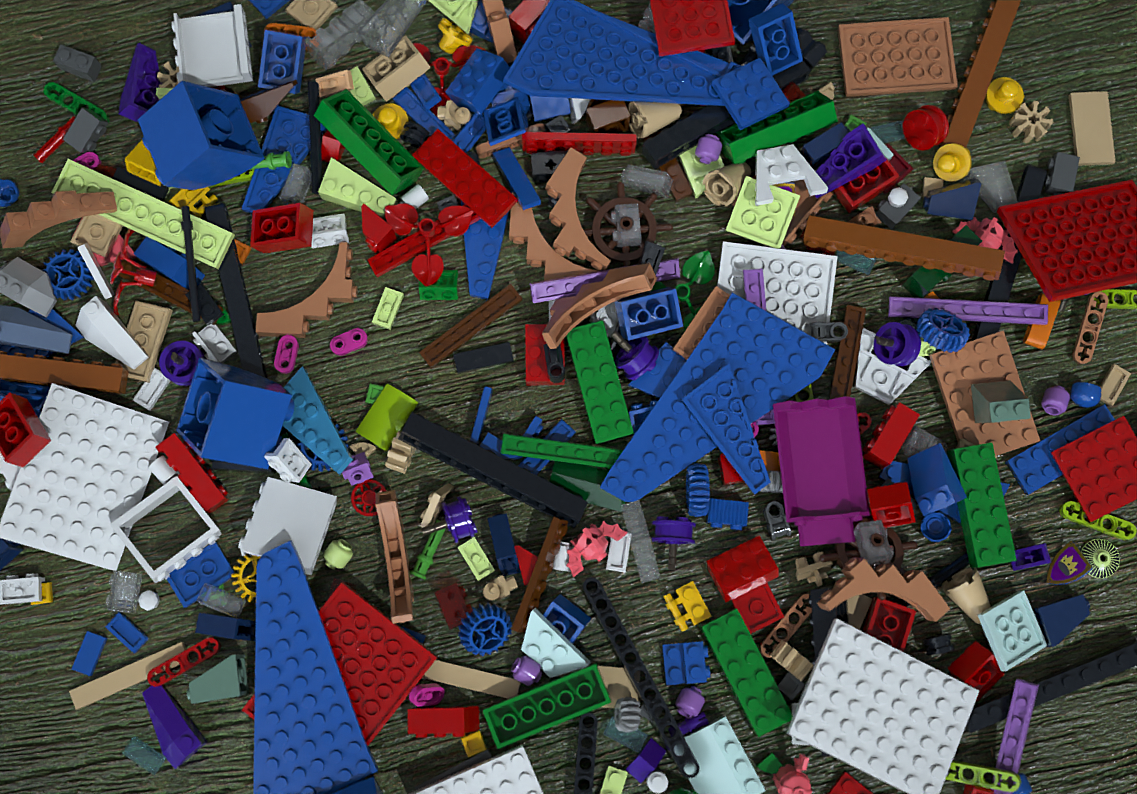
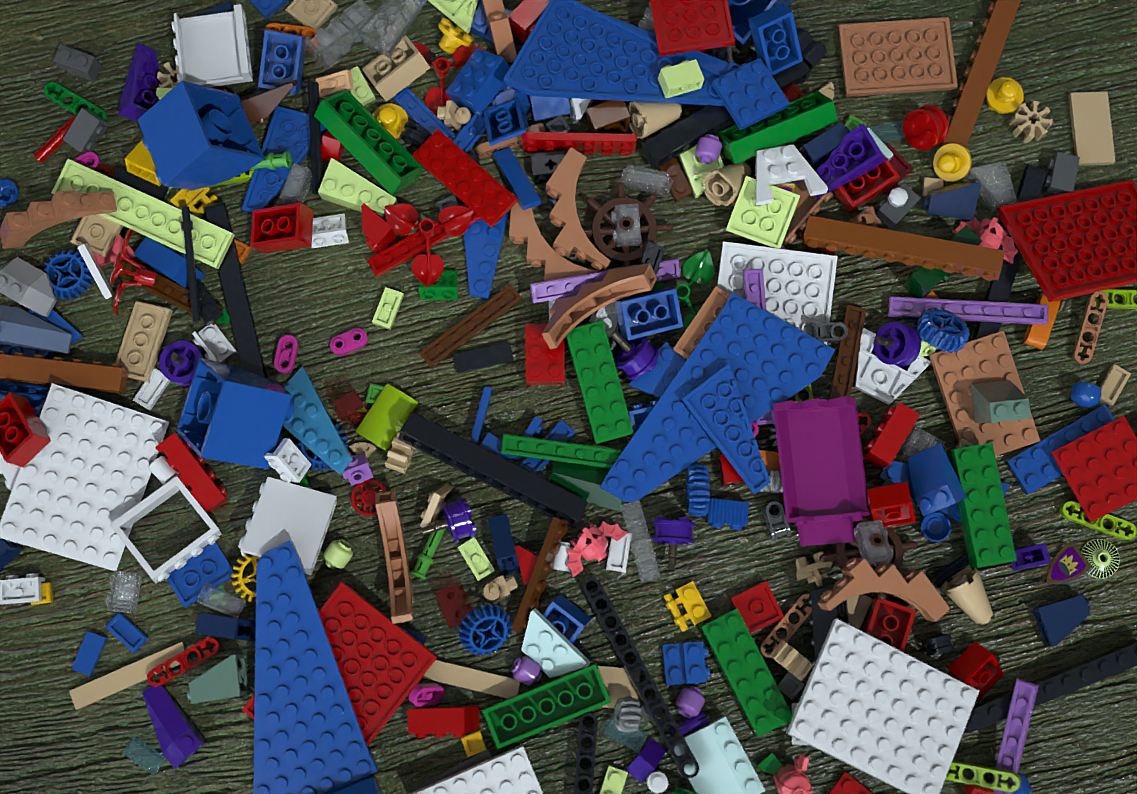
white wedge [75,296,149,370] -> none
white tile [138,590,160,610] -> none
black tile [212,461,275,474] -> none
nougat arch [256,242,358,338] -> none
white brick [399,184,429,209] -> none
blue tile [410,73,442,110] -> none
black piece [543,344,565,383] -> none
red brick [706,535,779,603] -> none
clear light blue tile [836,251,877,275] -> none
light aqua plate [978,590,1047,671] -> none
medium lavender head [1041,386,1070,416] -> none
none -> clear red brick [333,390,368,425]
none -> yellowish green brick [658,59,704,98]

